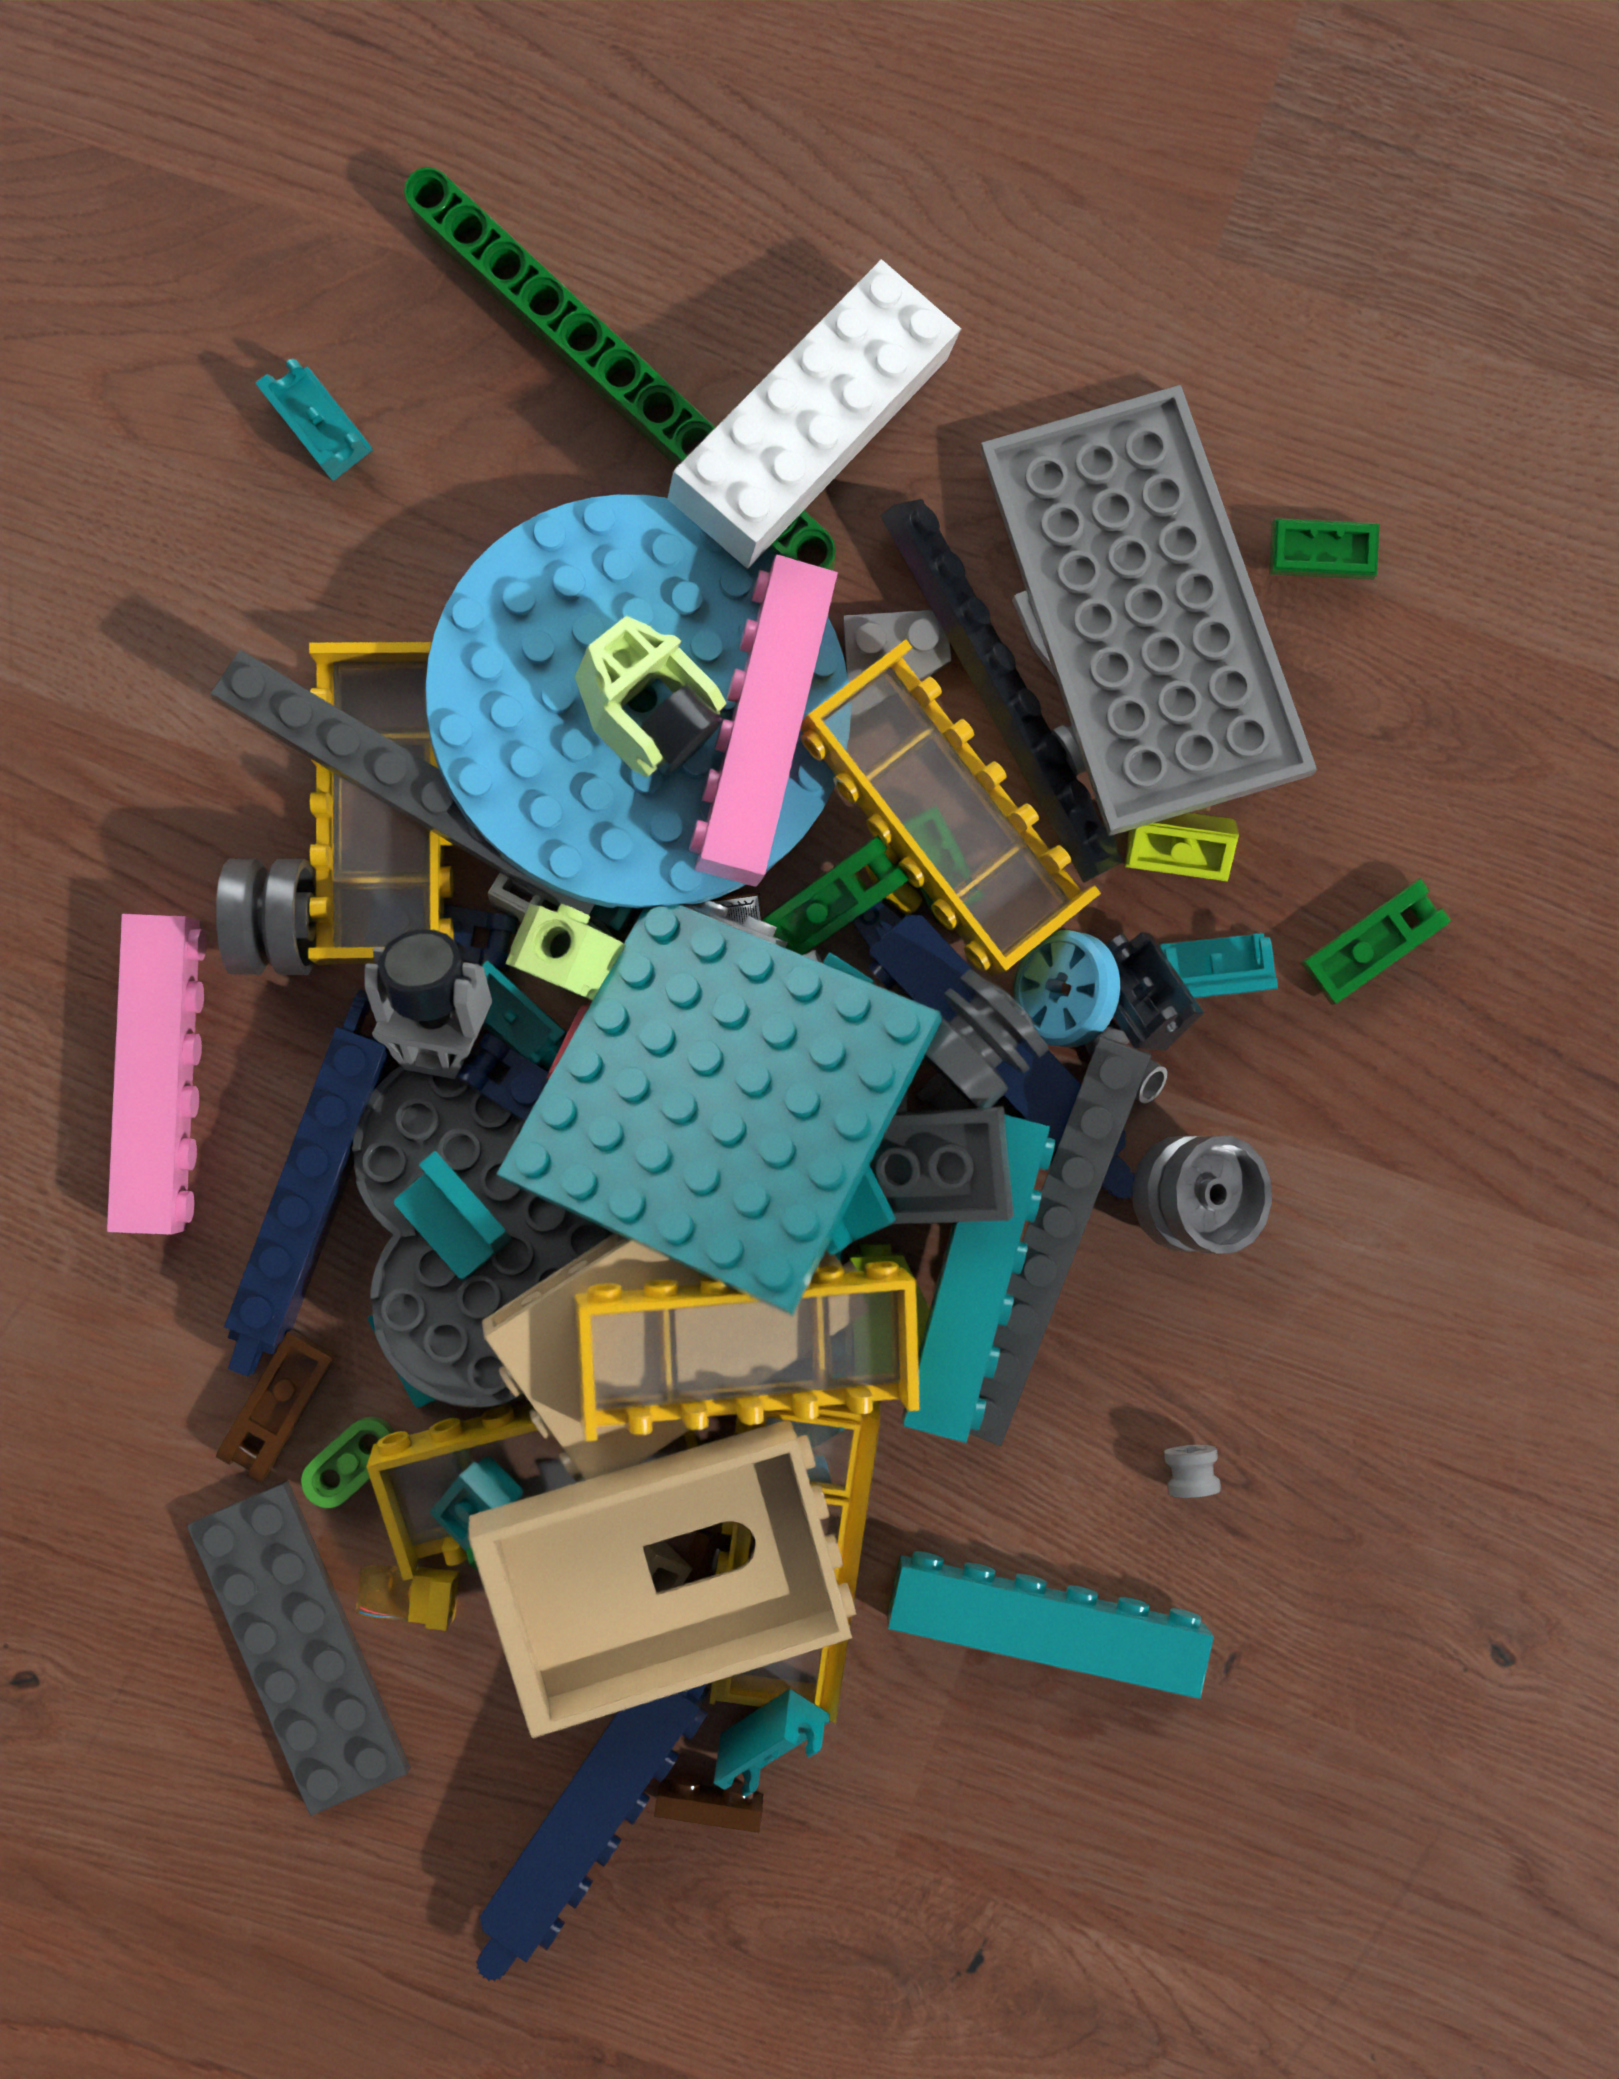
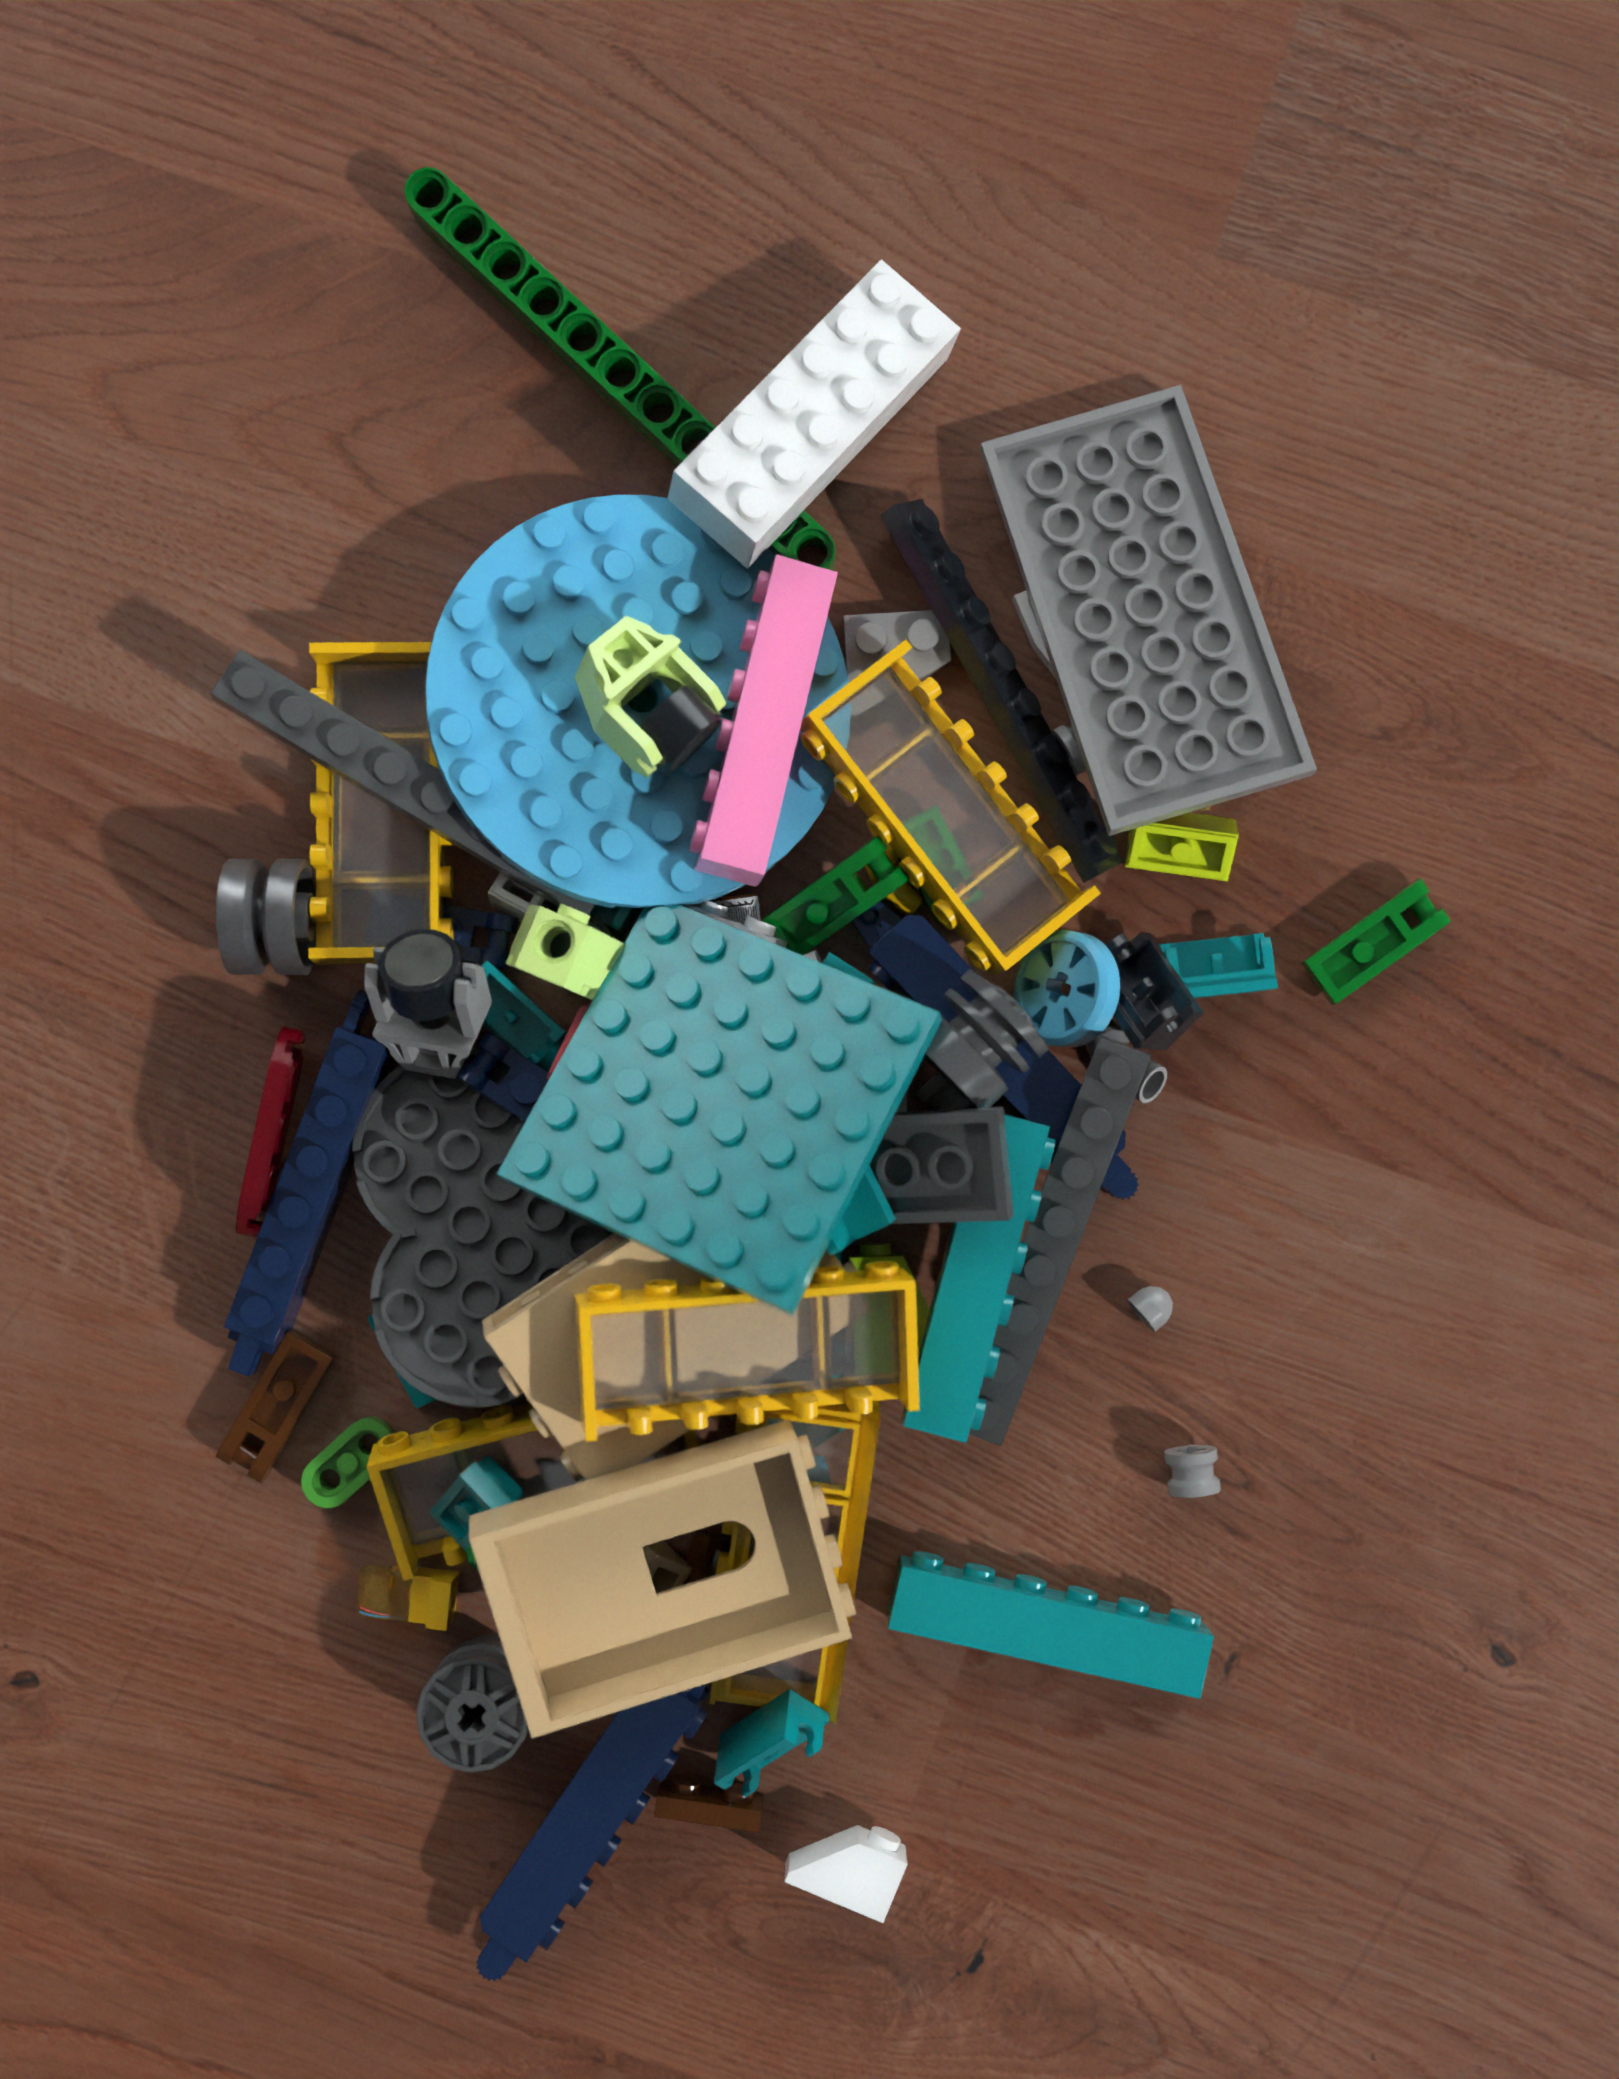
bright pink brick [107,914,207,1235] -> none
dark grey plate [187,1480,411,1816] -> none
teal hinge [255,359,373,481] -> none
teal panel [394,1151,512,1280] -> none
flat silver wheel [1132,1136,1272,1254] -> none
green plate [1269,518,1380,580] -> none
none -> dark red tile [236,1026,306,1237]
none -> dark grey wheel [416,1635,529,1773]
none -> white slope [785,1825,908,1923]
none -> light grey hinge [1127,1286,1173,1332]

